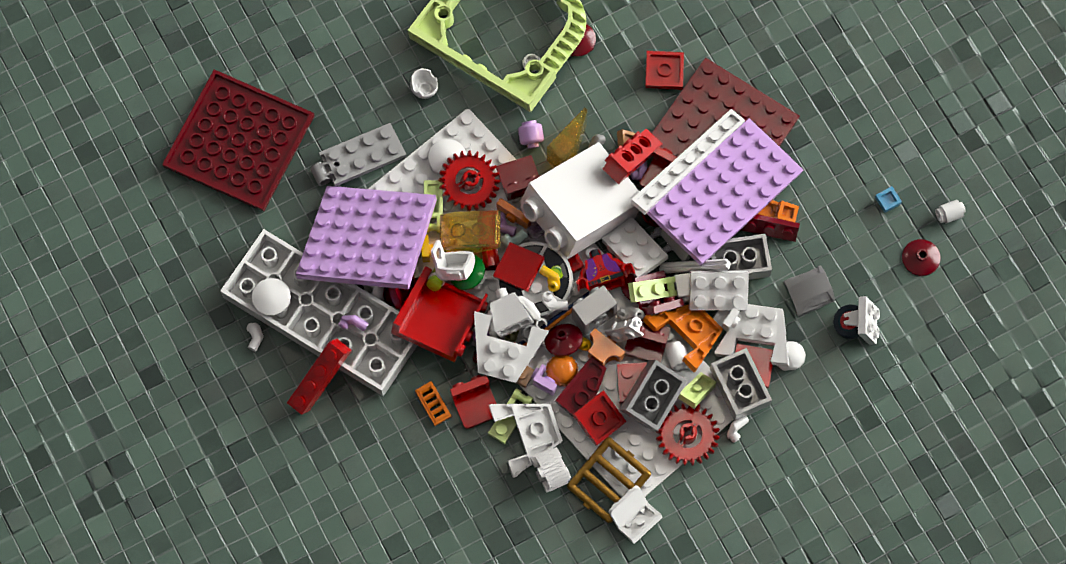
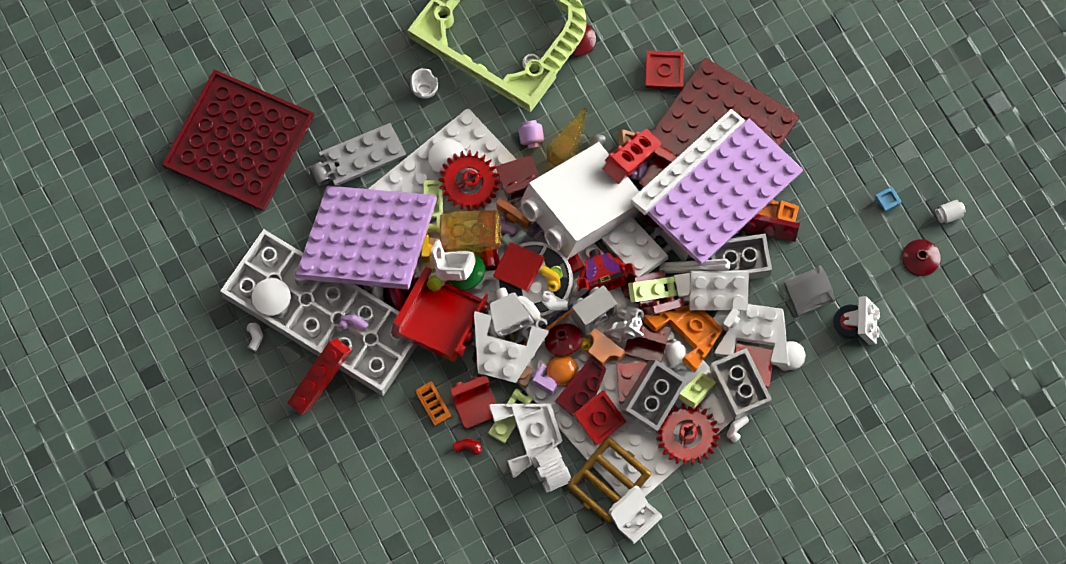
none -> red arm [453,438,482,455]

